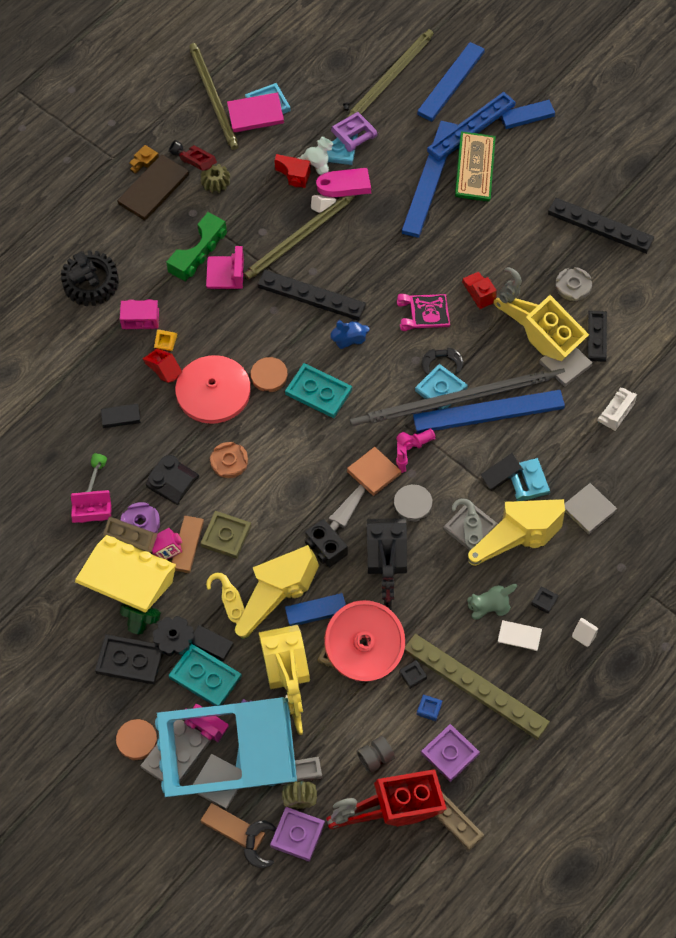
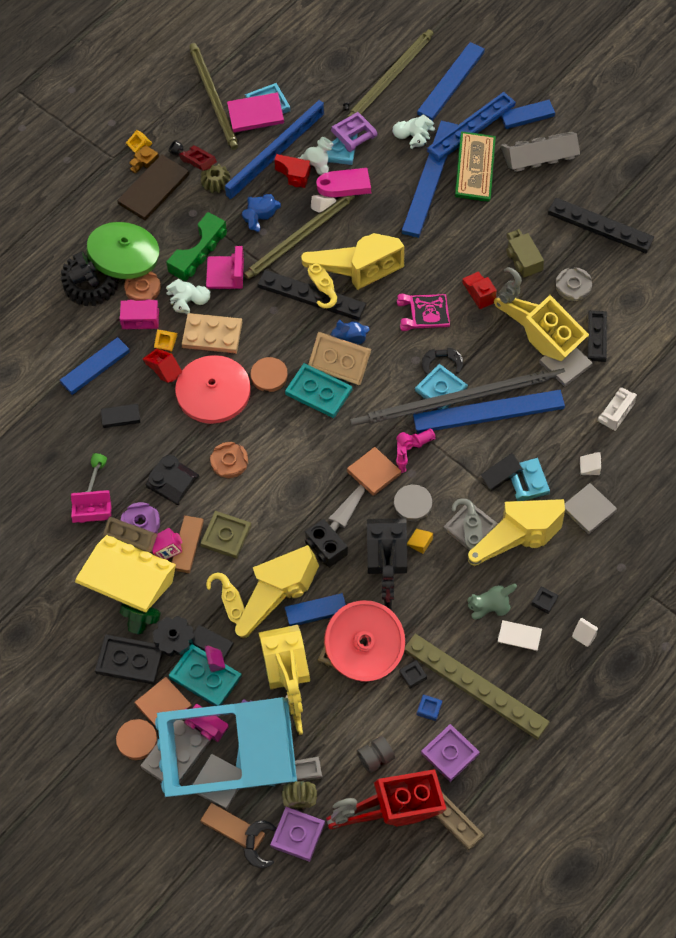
none -> blue tile [60,337,130,395]
none -> bright green dish [86,222,159,279]
none -> nougat tile [124,271,161,301]
none -> yellow slope [126,130,153,153]
none -> nougat tile [135,677,192,727]
none -> light aqua animal [166,279,210,315]
none -> tan plate [182,313,242,354]
none -> magenta slope [205,646,225,672]
none -> blue tile [225,100,324,199]
none -> blue animal [242,194,281,232]
none -> light yellow slope [301,233,404,308]
none -> tan tile [308,332,372,385]
none -> light aqua animal [392,115,435,149]
none -> yellow slope [407,529,433,554]
none -> light grey wedge [501,132,580,171]
none -> olive brick [506,229,544,278]
none -> white slope [580,452,601,475]

